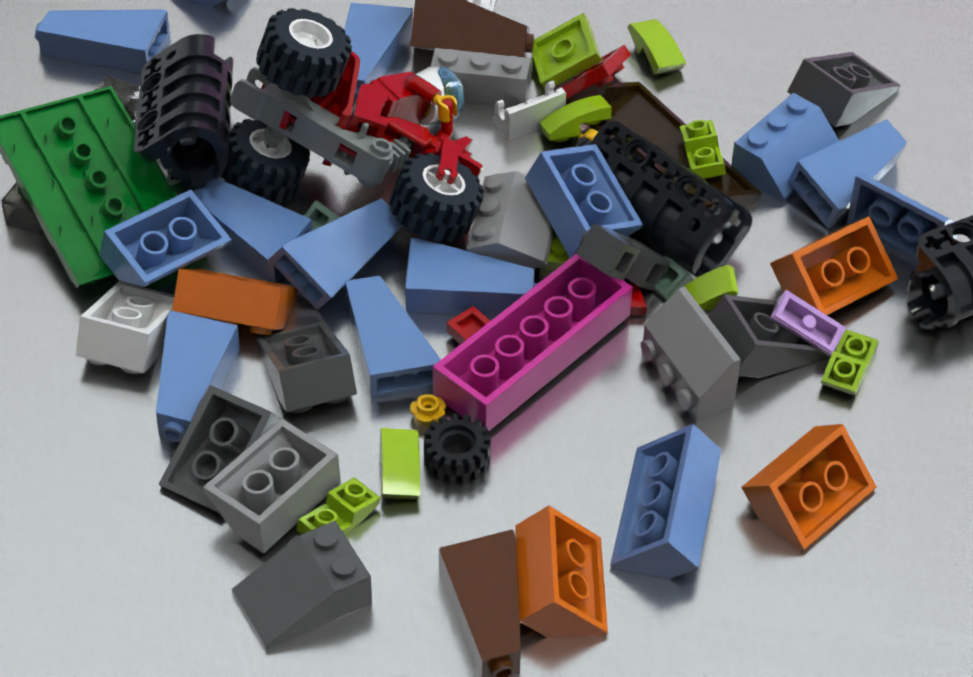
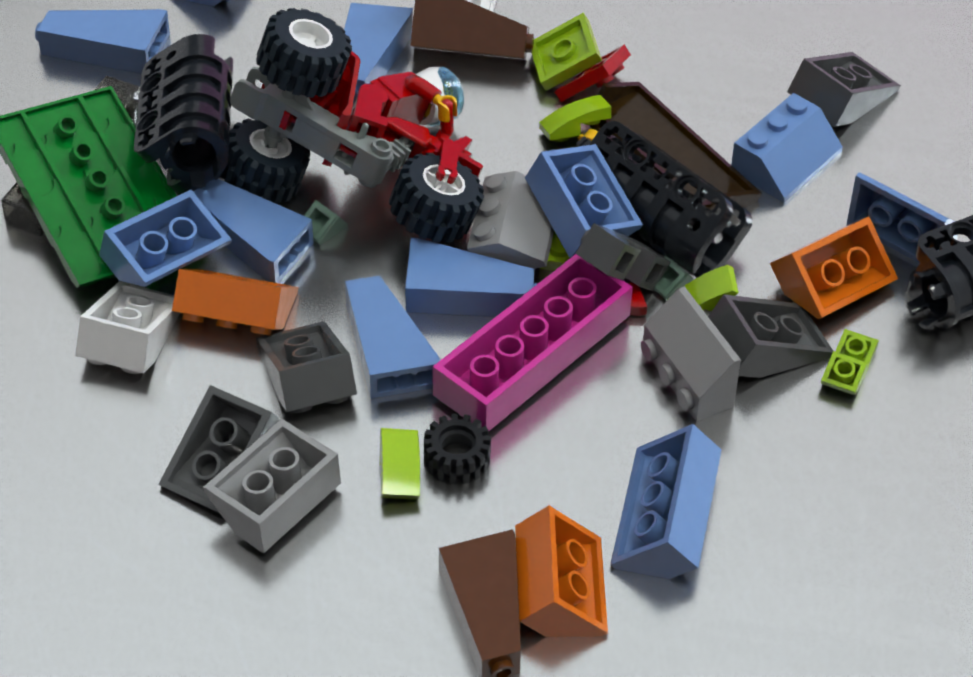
medium blue slope [156,310,240,442] -> none
dark grey slope [232,520,372,651] -> none
medium blue slope [269,198,403,310] -> none
lime slope [296,477,381,536] -> none
yellow plate [410,394,446,428] -> none
light grey slope [430,48,534,107] -> none
red plate [446,306,490,344] -> none
white hinge [493,81,566,140] -> none
lime slope [627,19,686,75] -> none
lime slope [680,120,726,179] -> none
orange slope [741,424,877,550] -> none
lavender slope [770,290,846,356] -> none
medium blue slope [788,119,907,230] -> none

